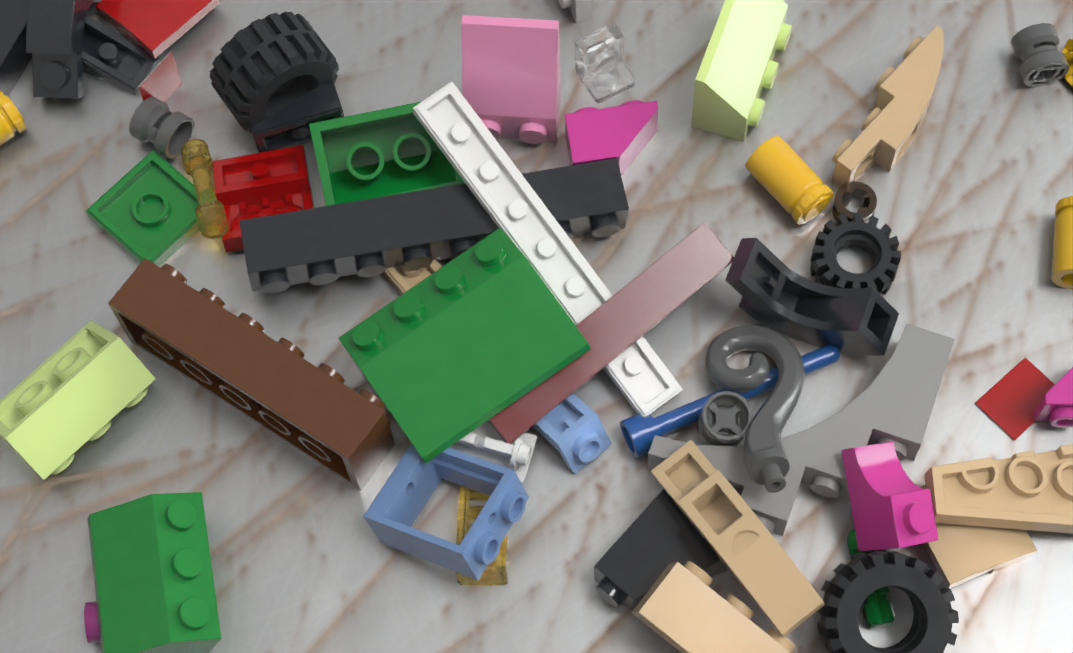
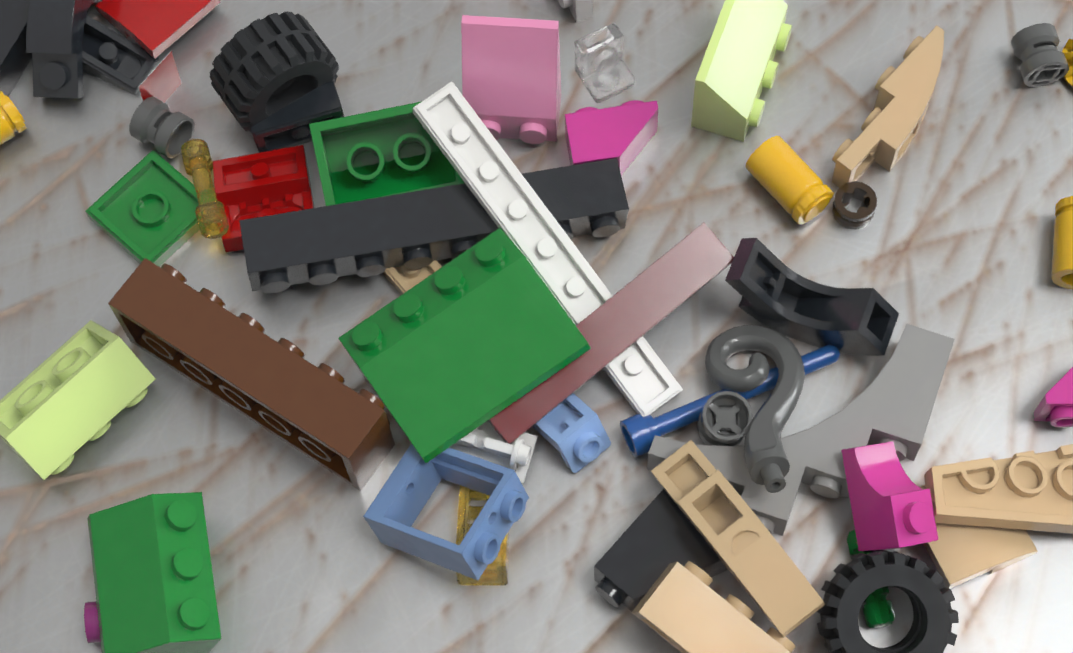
black tyre [810,213,901,295] -> none
red sticker [975,357,1055,441] -> none

